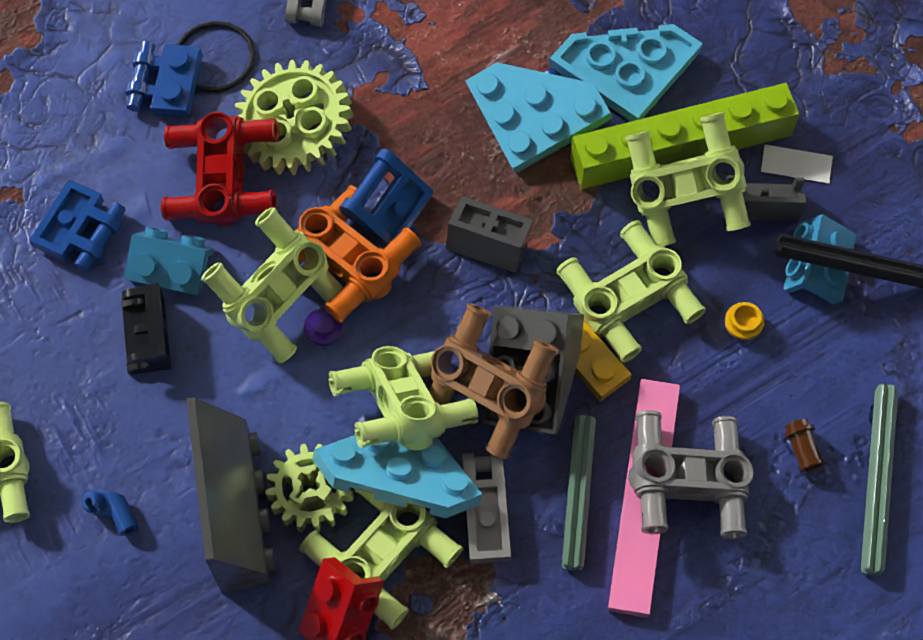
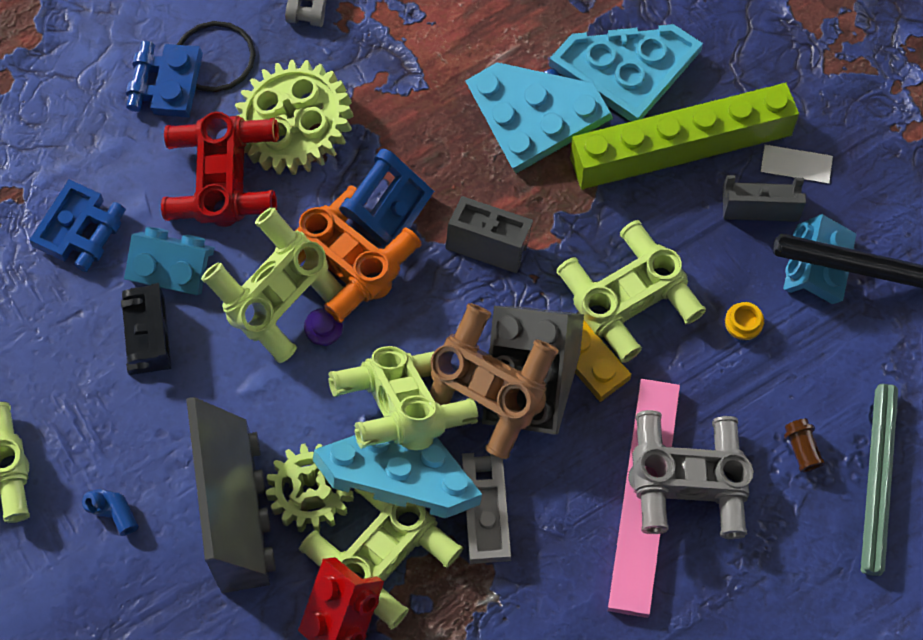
sand green axle [562,415,596,571] -> none
yellowish green piece [625,112,751,246] -> none

